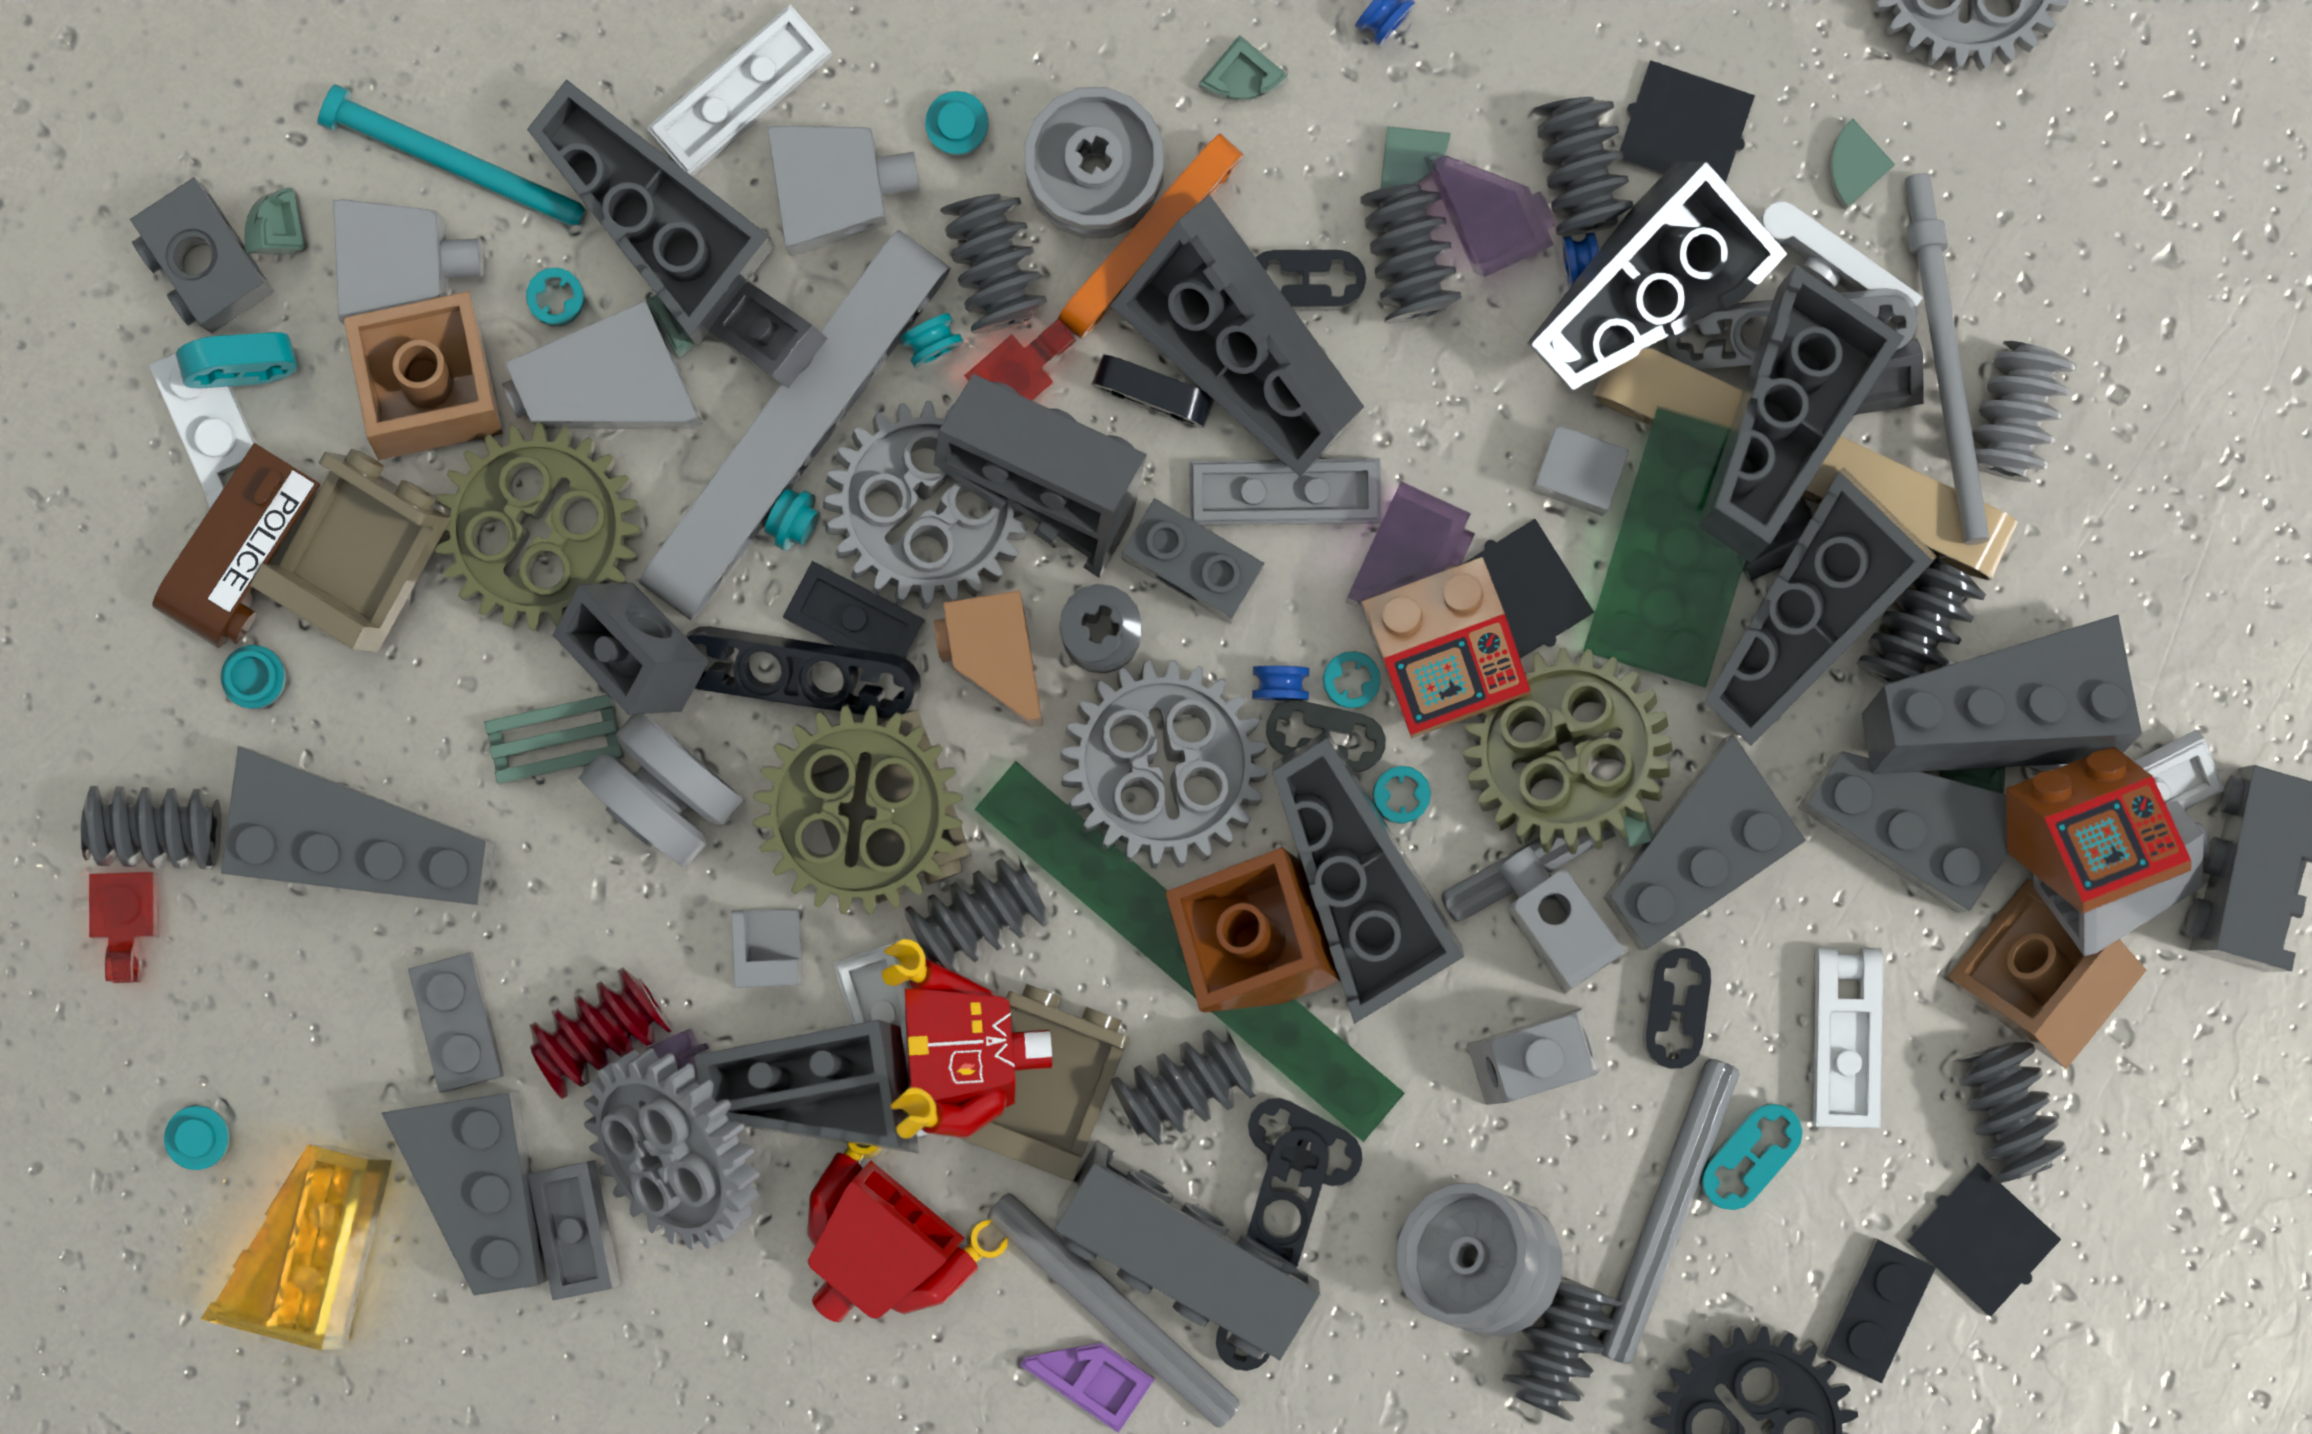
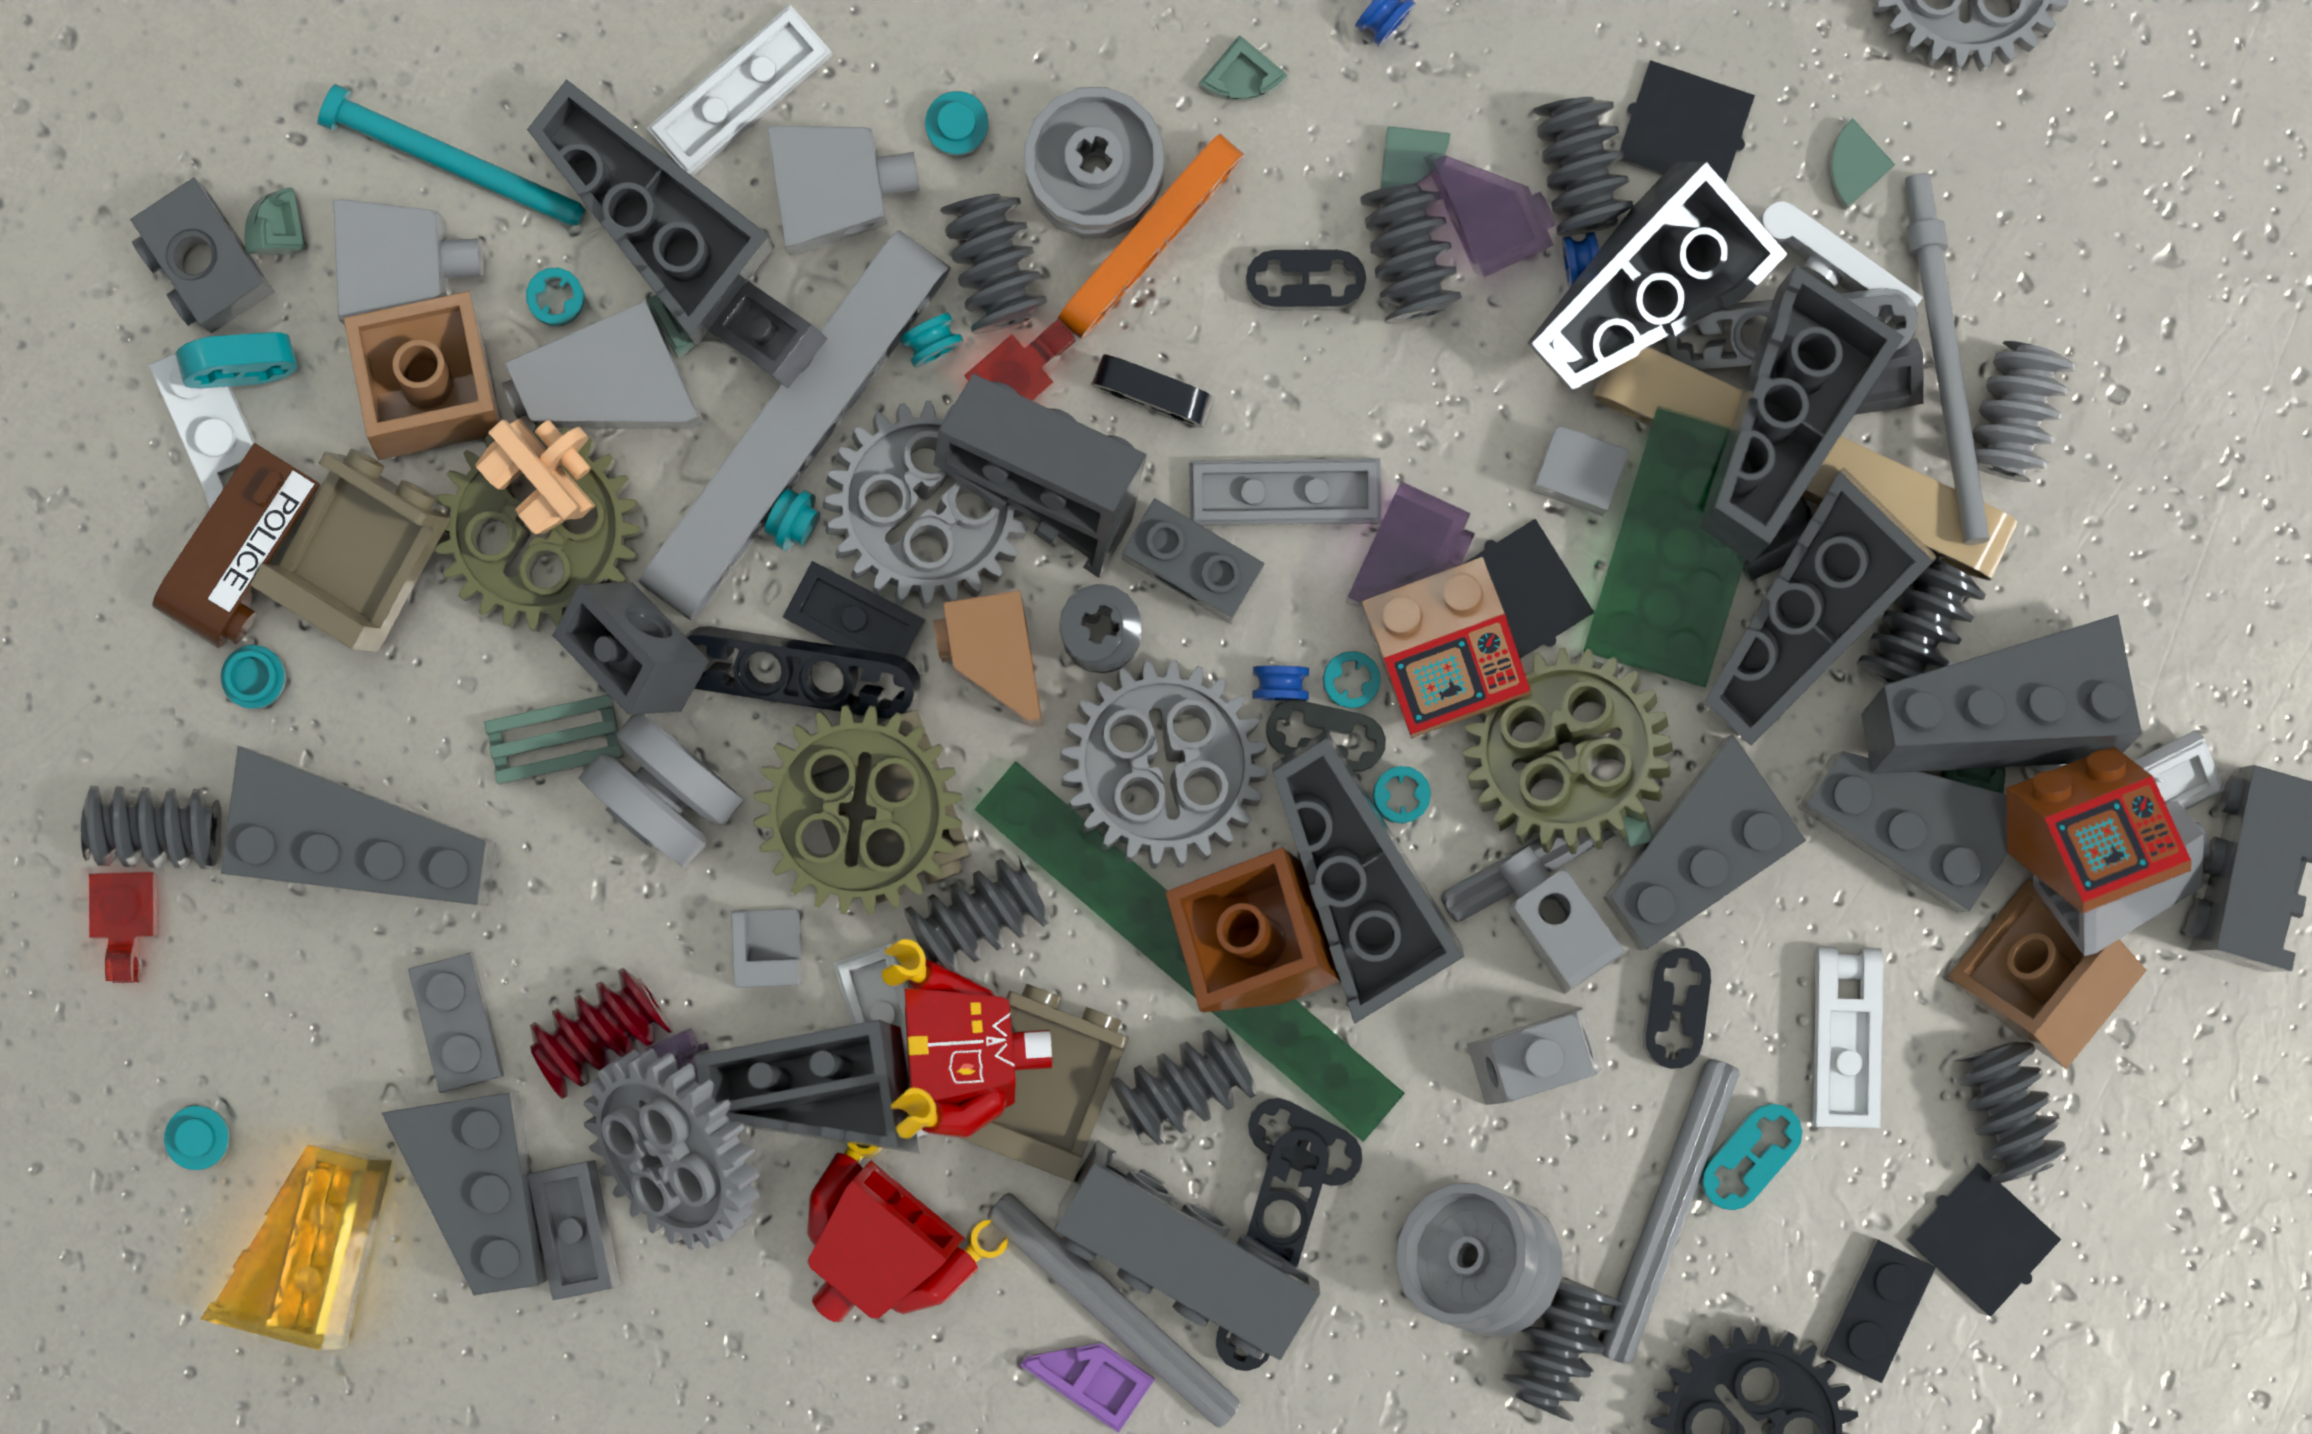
dark grey wedge [1110,194,1364,477] -> none
none -> light nougat hips [475,419,596,535]

